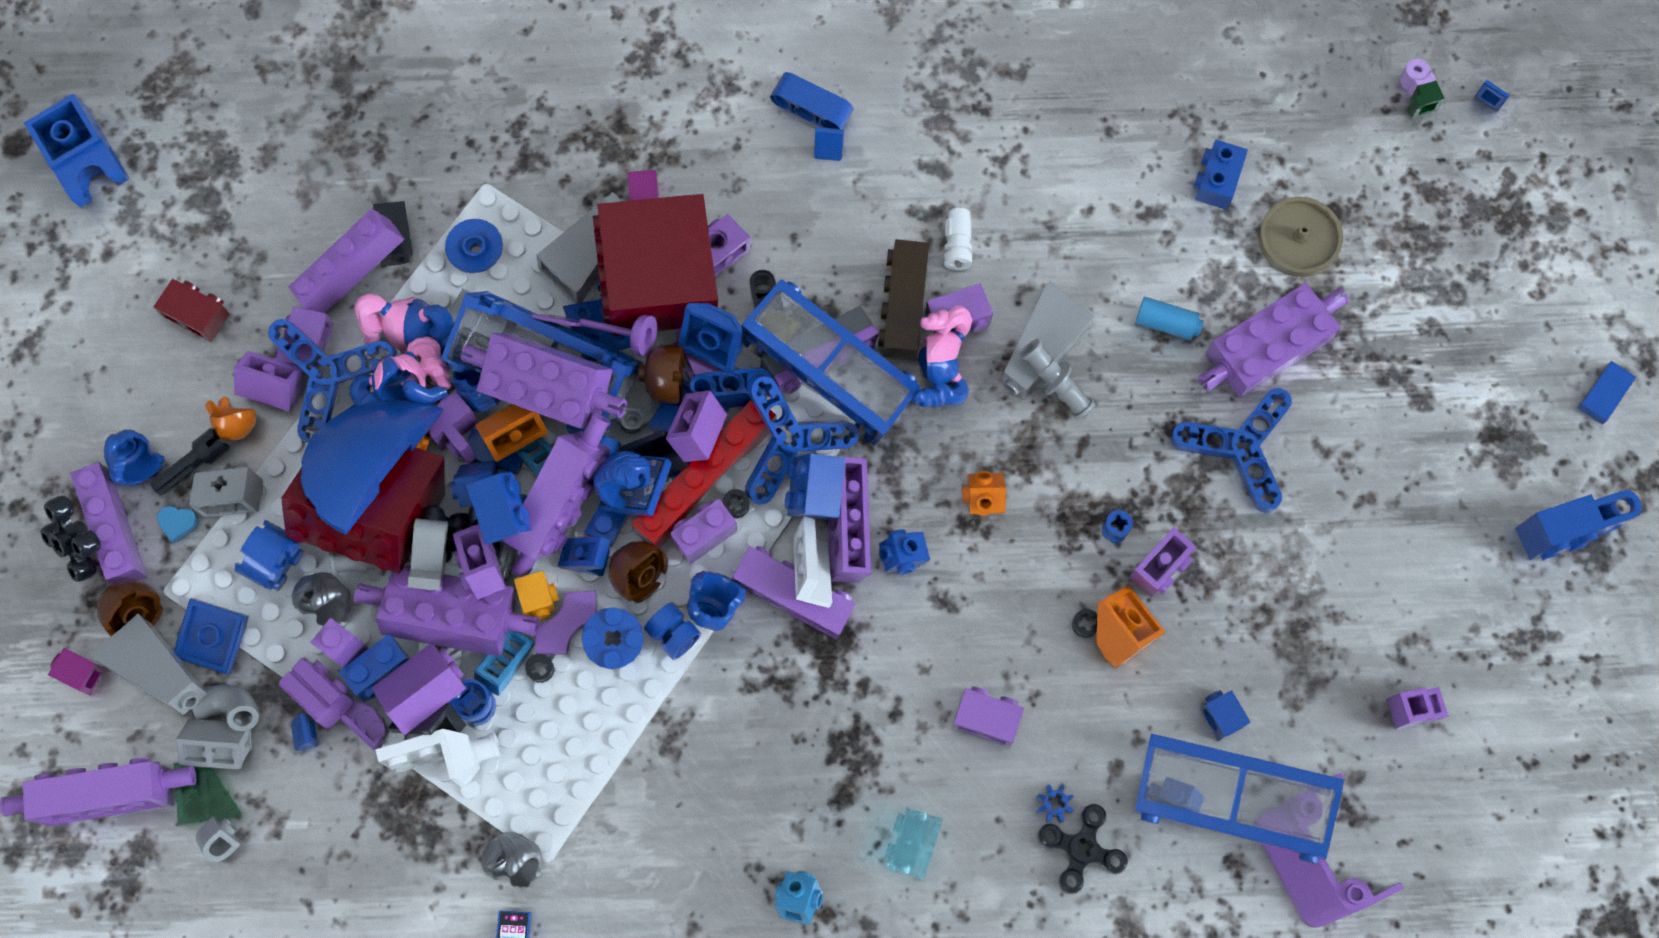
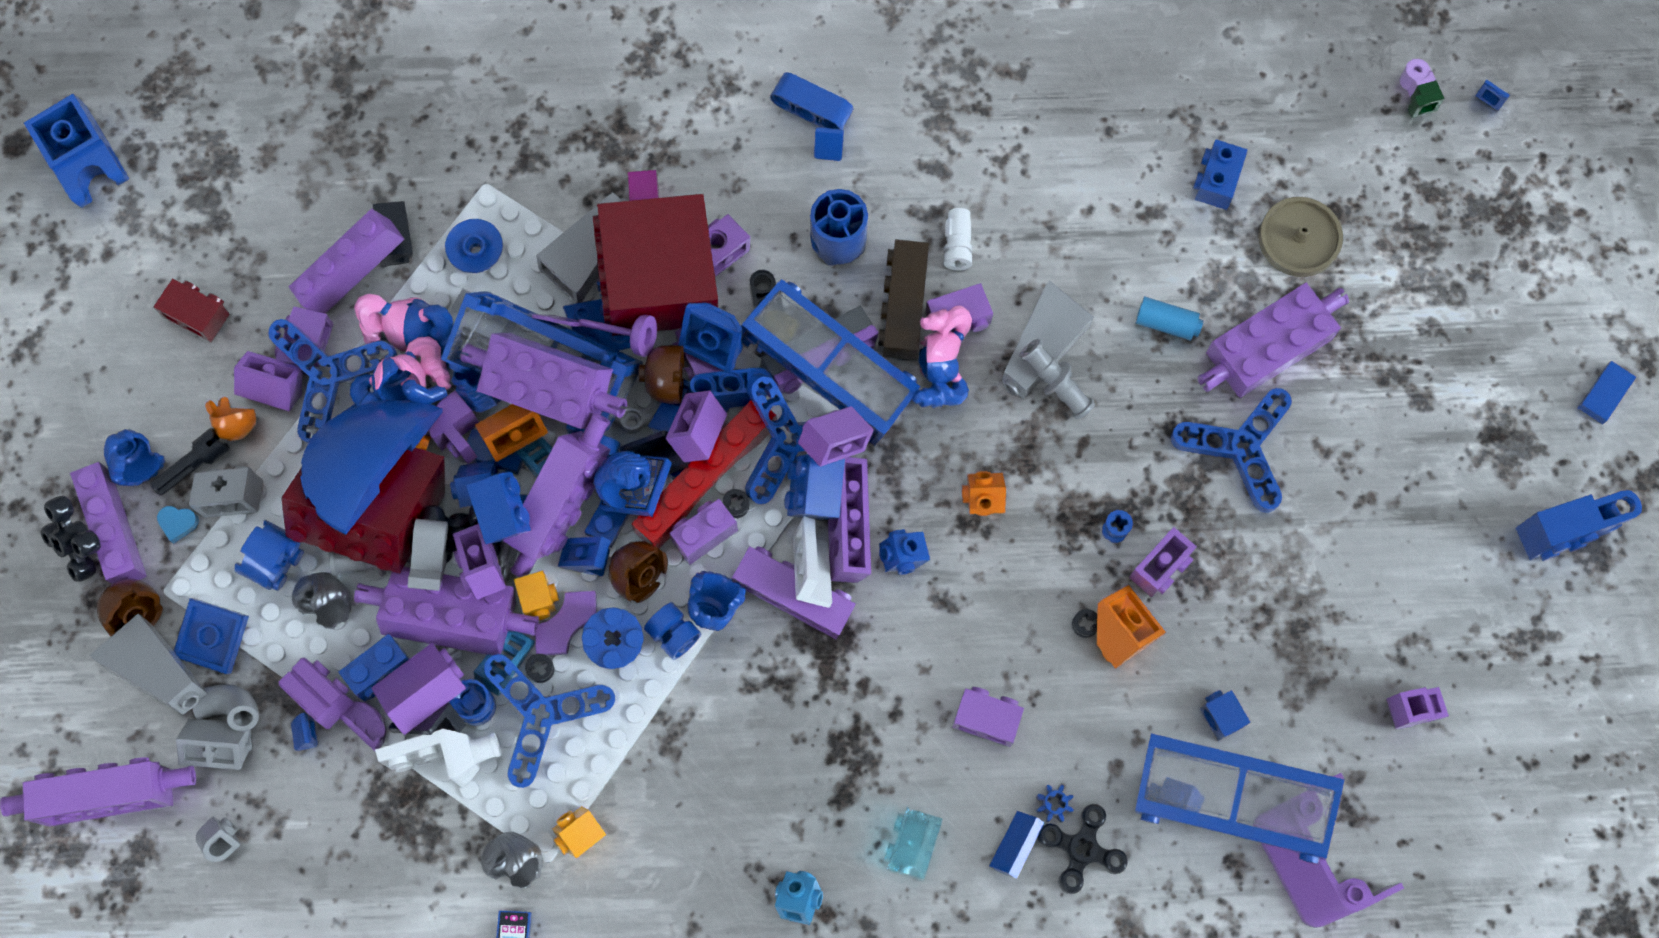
magenta brick [48,648,106,696] -> none
clear green wing [174,763,242,827] -> none
medium lavender brick [310,617,369,668] -> none
none -> blue piece [484,654,615,788]
none -> light orange brick [552,806,606,858]
none -> medium lavender brick [798,406,874,467]
none -> blue cylinder [810,189,868,266]
none -> blue tile [989,811,1045,879]

